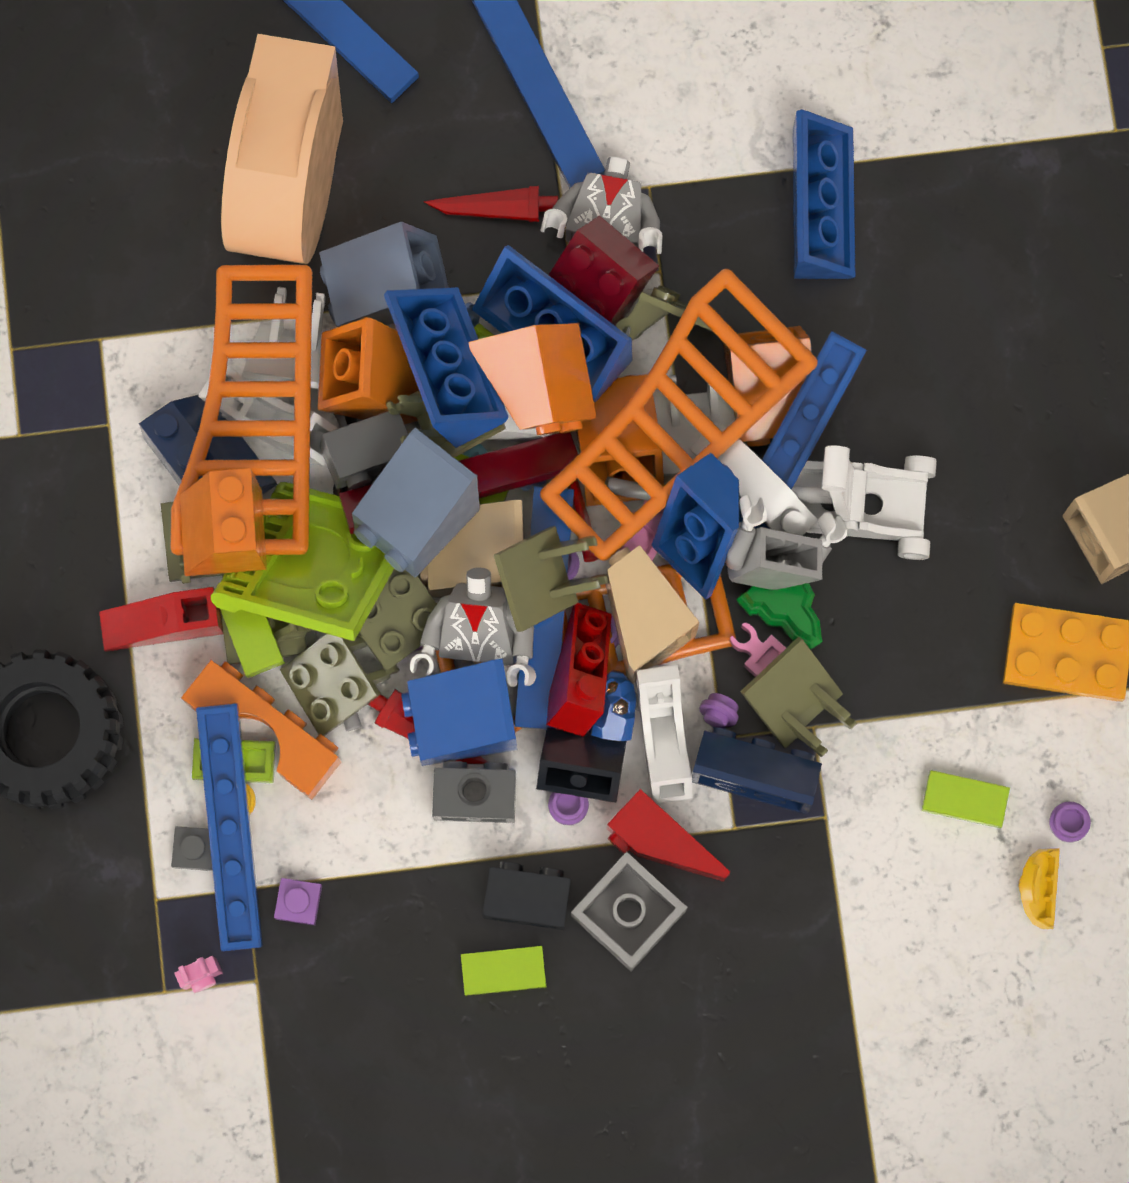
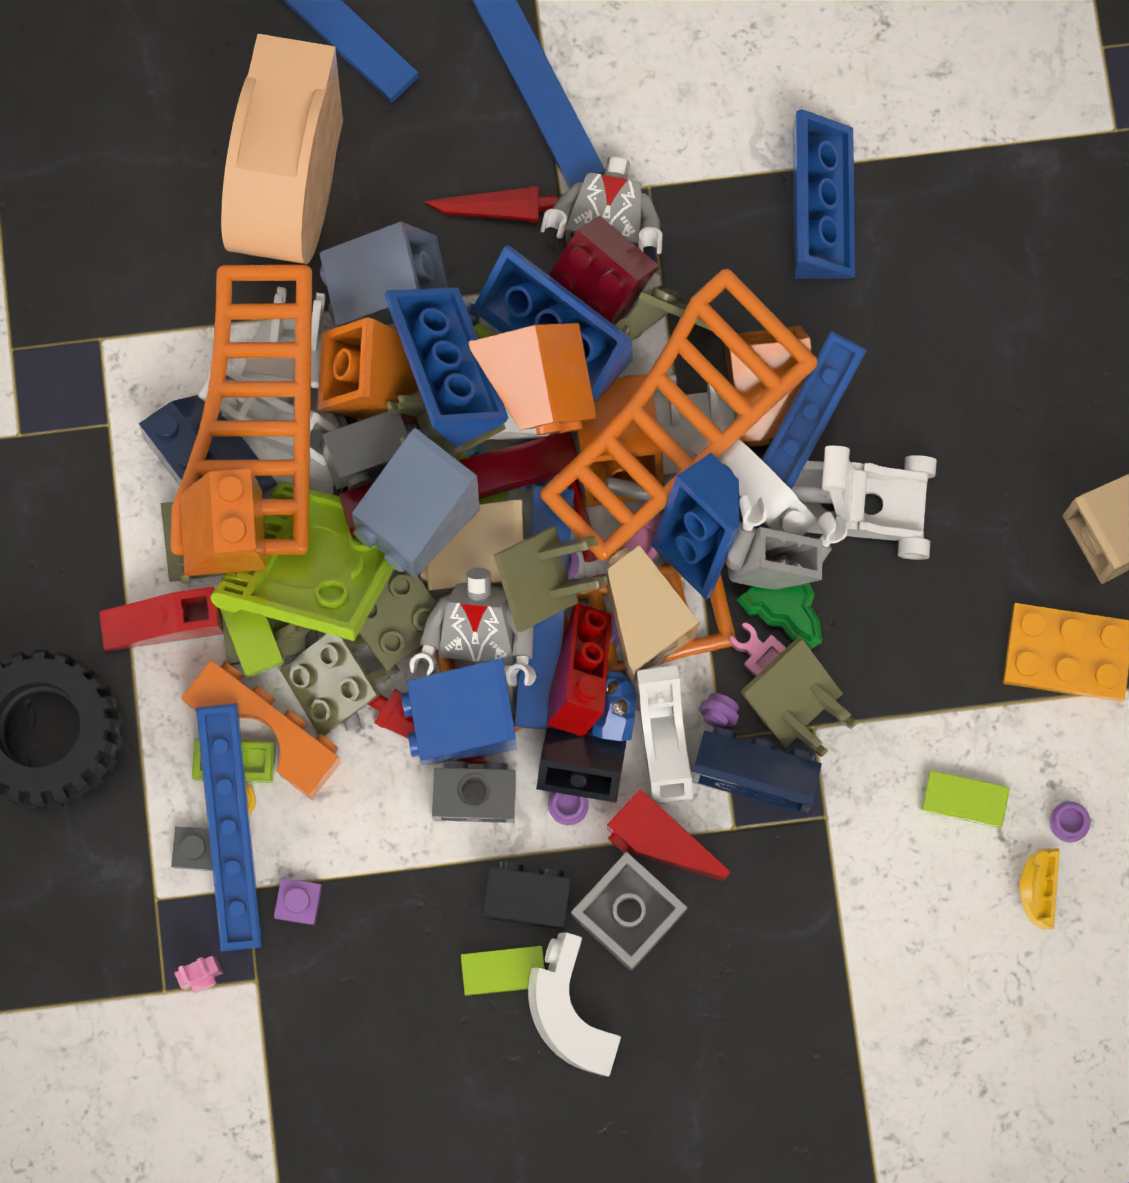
none -> white arch [528,933,621,1077]

